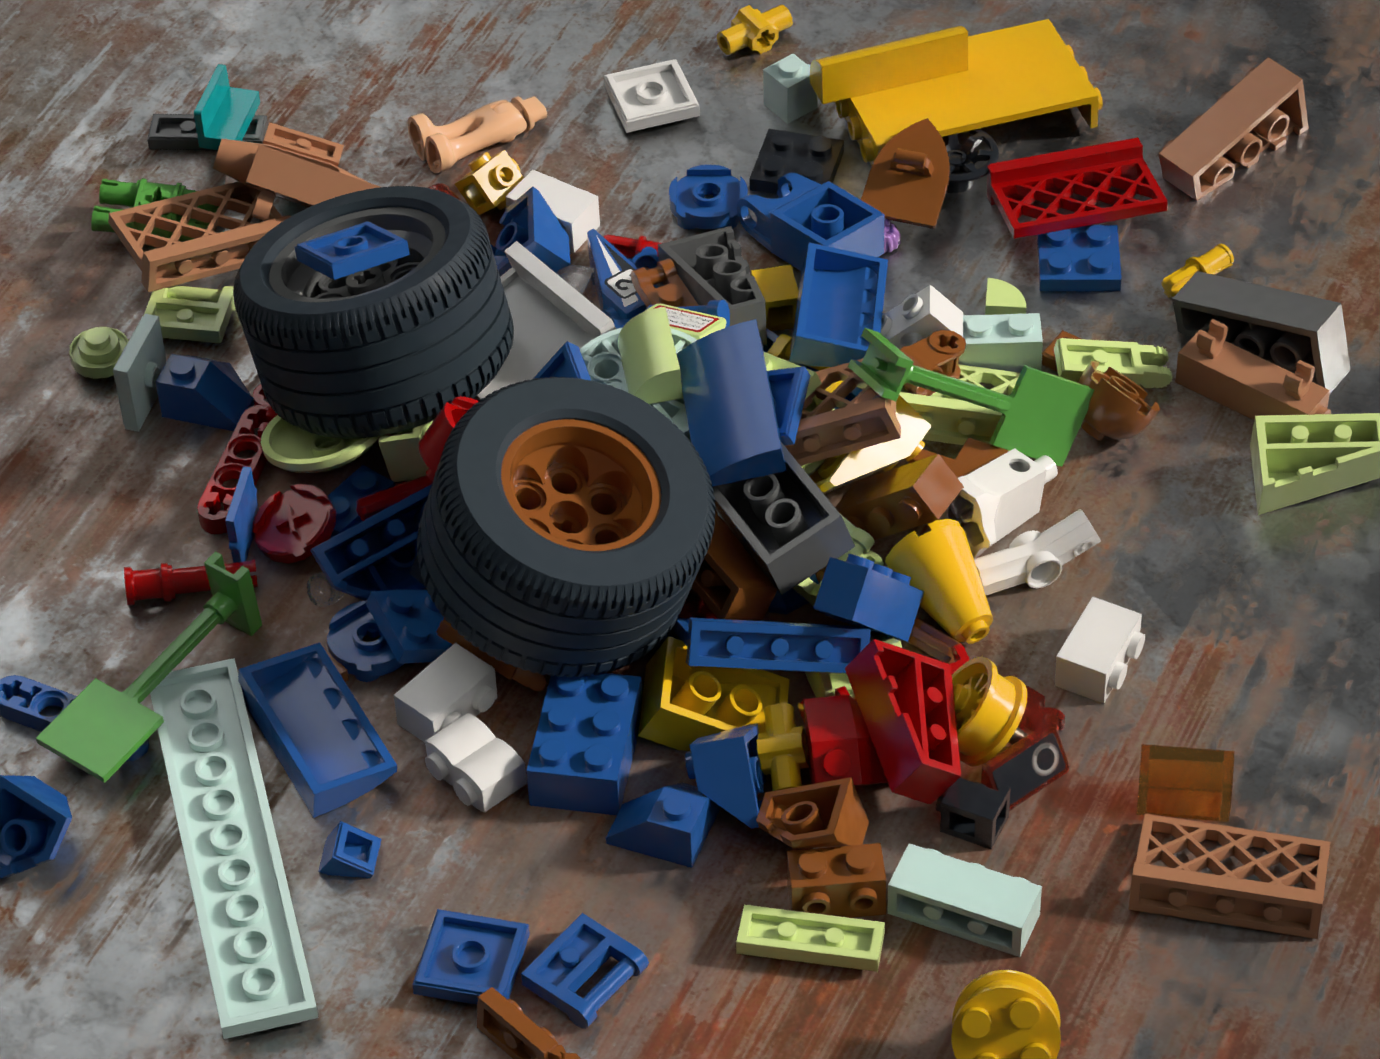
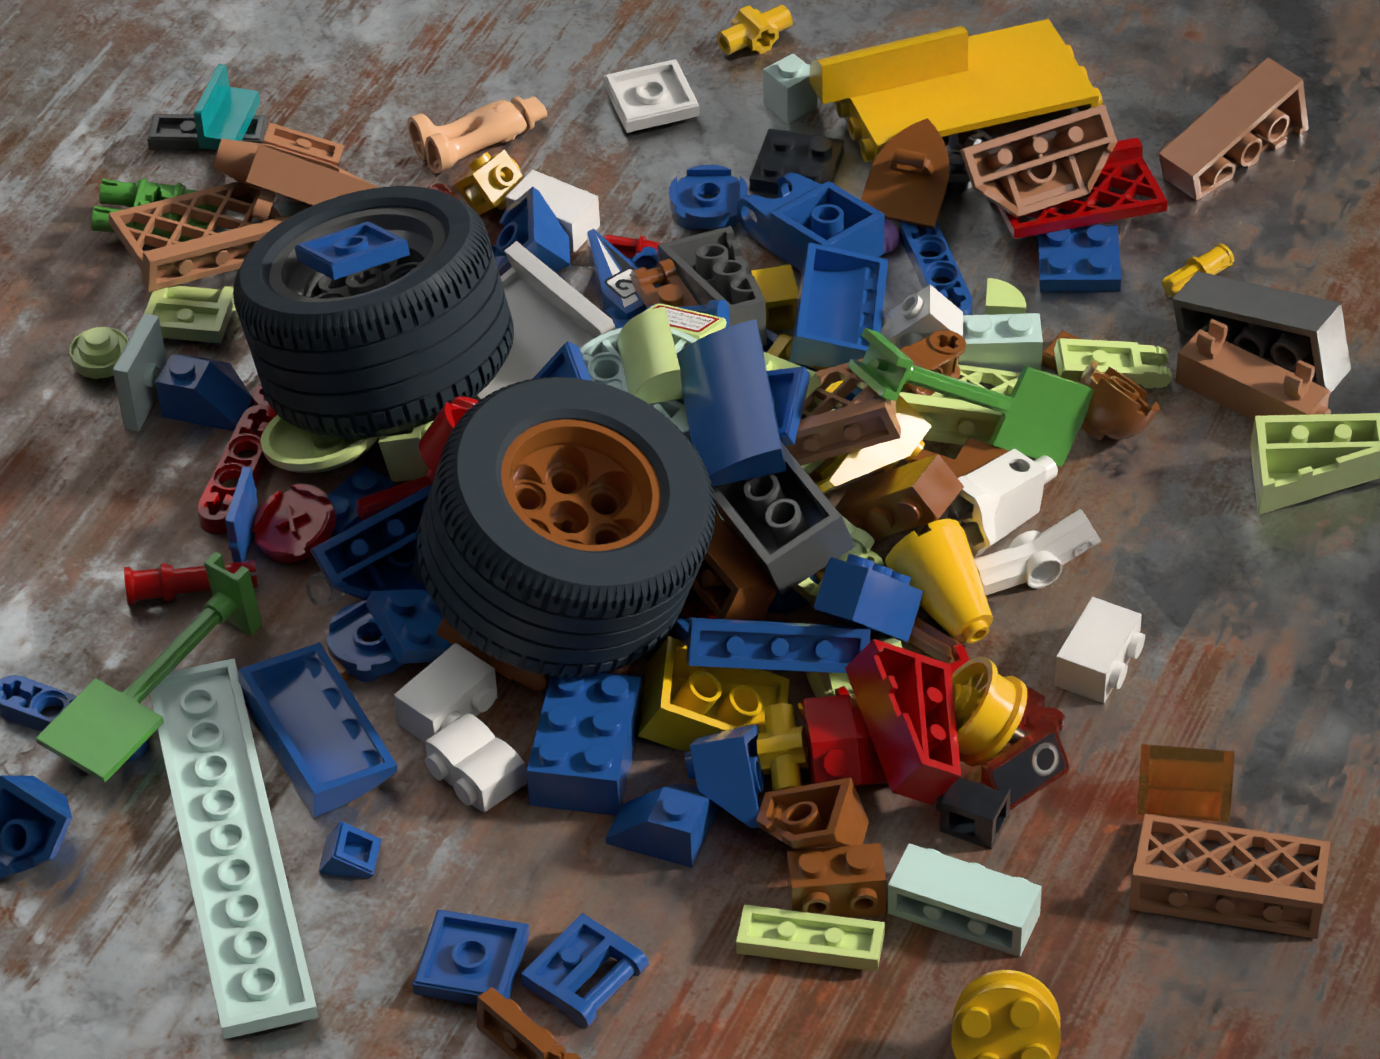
none -> blue beam [900,222,972,315]
none -> nougat wedge [960,104,1117,218]

